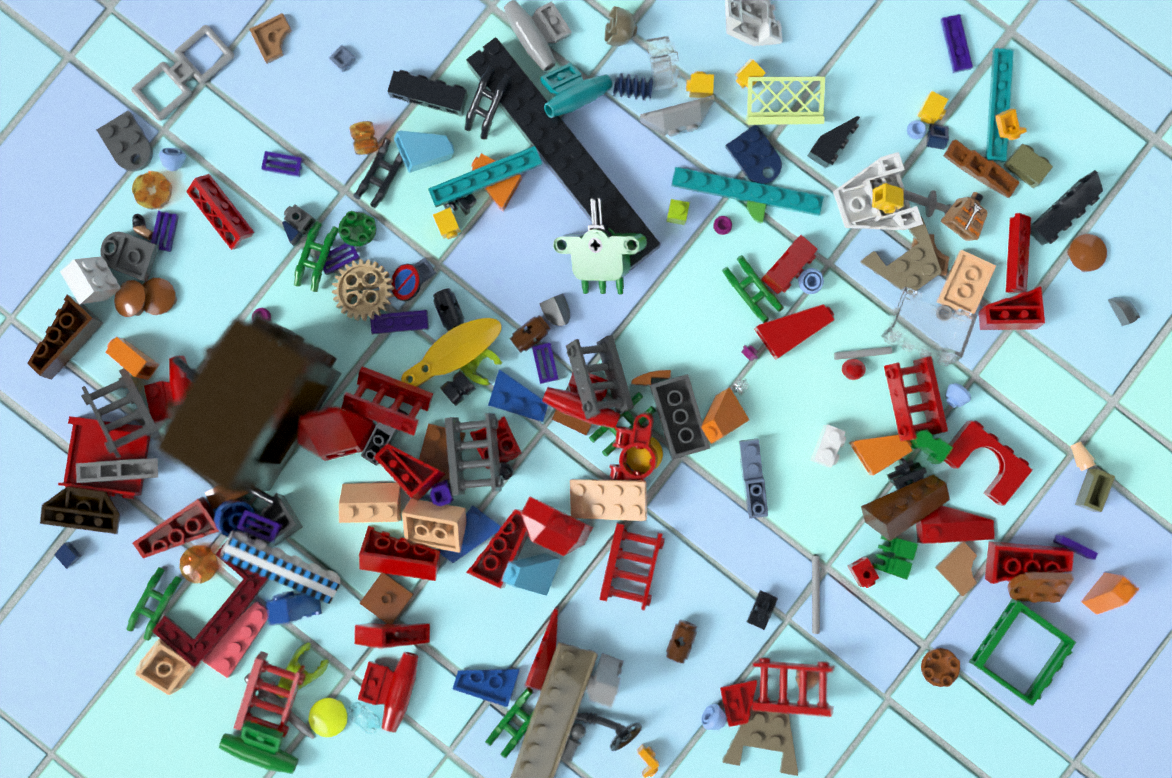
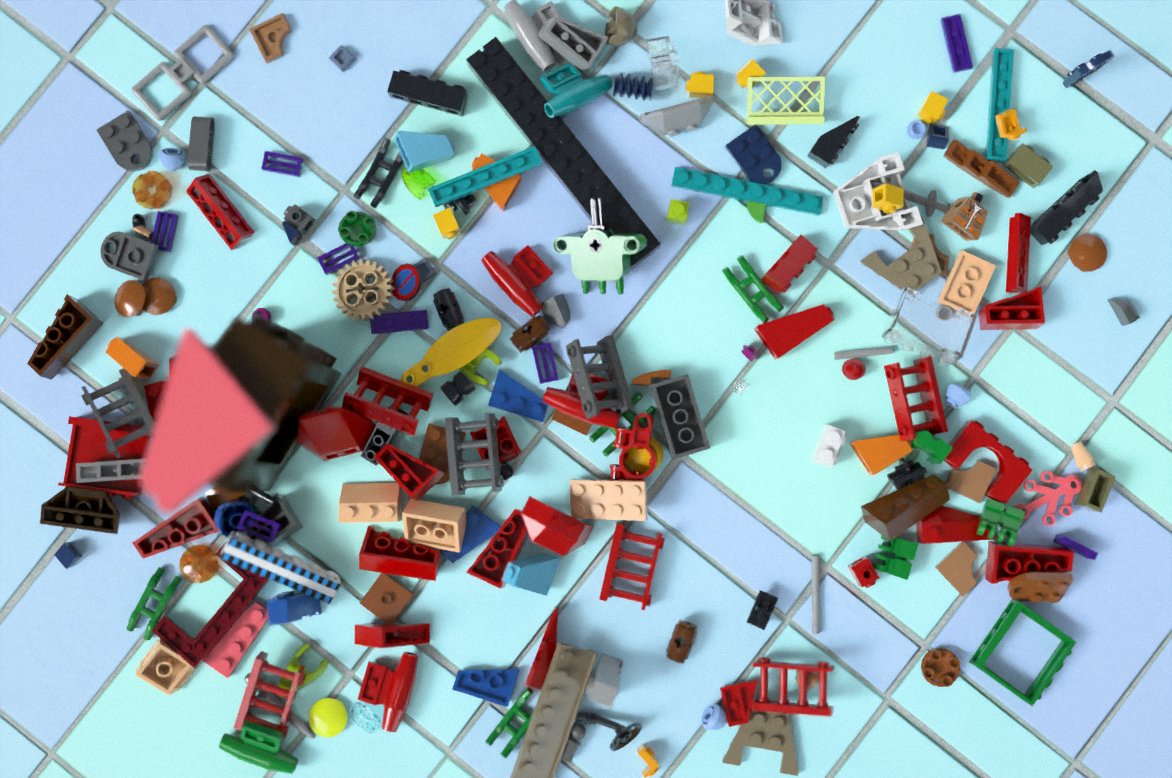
white brick [60,256,121,304] -> none
green piece [293,221,338,292] -> none
clear orange wheel [349,121,379,155] -> none
dark purple rock [430,479,454,506] -> none
black piece [464,66,511,140] -> none
orange slope [701,387,749,444] -> none
magenta plate [713,216,732,235] -> none
sand blue slope [739,438,768,519] -> none
light blue cone [798,268,824,294] -> none
orange slope [1081,572,1139,615] -> none
none -> coral slope [140,327,276,513]
none -> dark grey beam [187,116,215,172]
none -> clear neon green brick [401,168,436,201]
none -> red plate [481,245,553,317]
none -> light grey wedge [538,16,609,70]
none -> medium nougat tile [946,460,996,504]
none -> green legs [976,498,1025,546]
none -> coral plant [1014,471,1082,526]
none -> dark blue plate [1062,50,1115,88]

